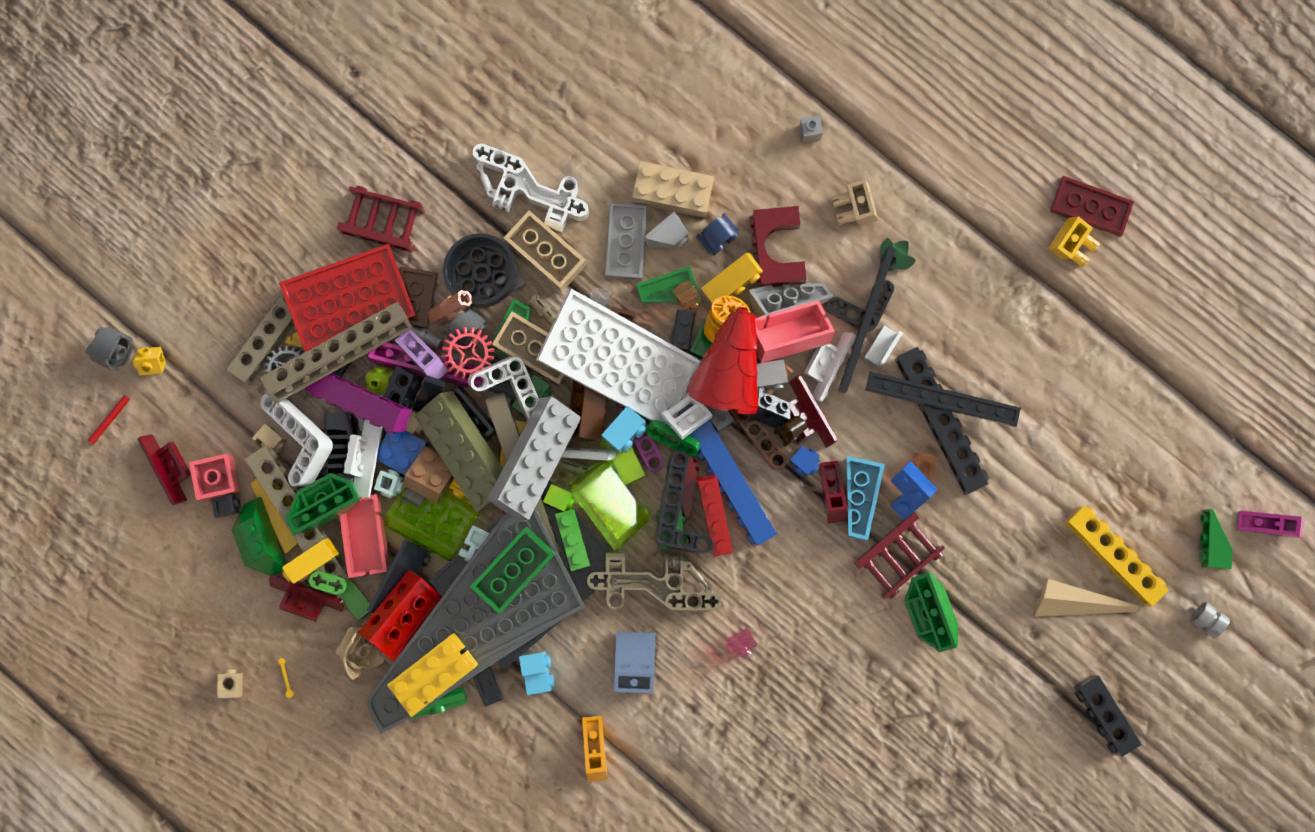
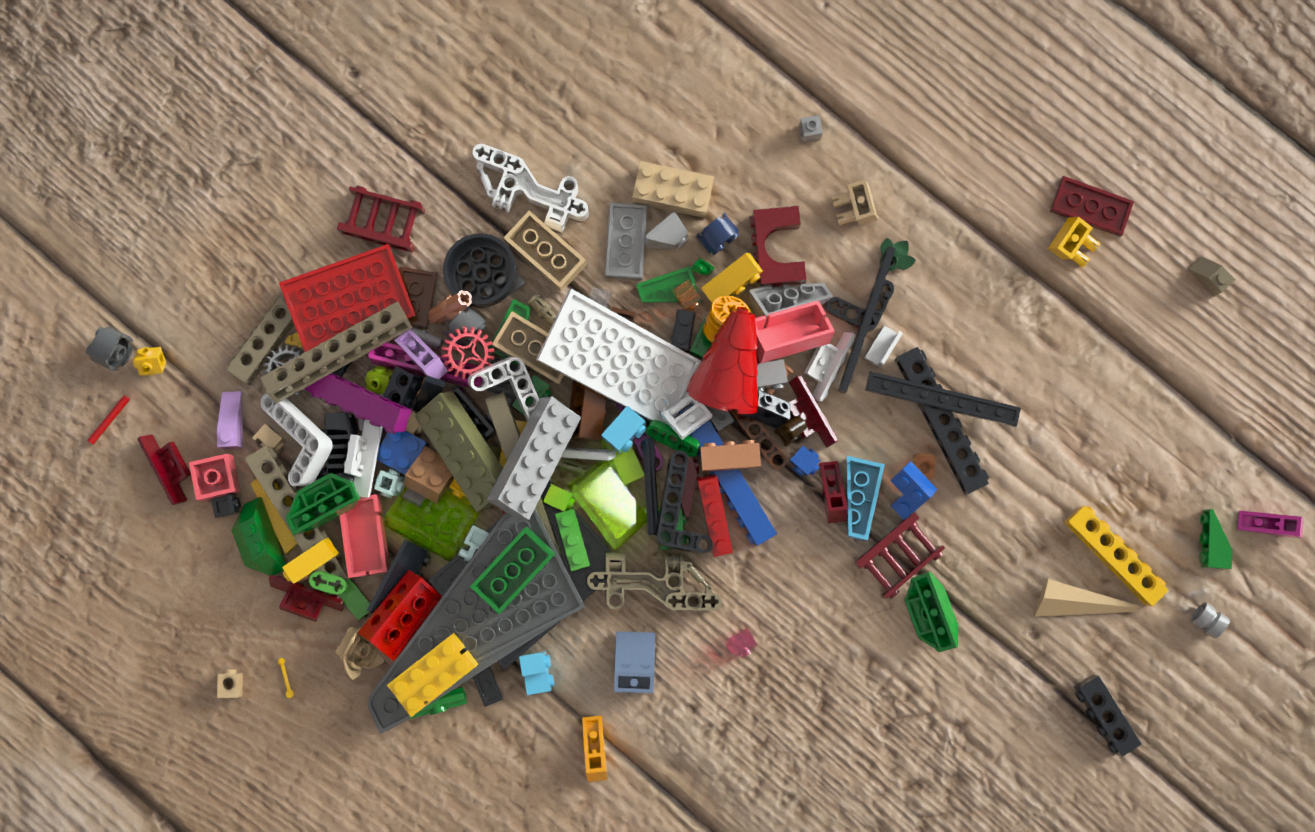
none -> lavender slope [217,391,243,449]
none -> black axle [642,439,659,535]
none -> green tile [691,258,715,275]
none -> nougat brick [700,440,761,472]
none -> dark tan slope [1187,257,1236,297]

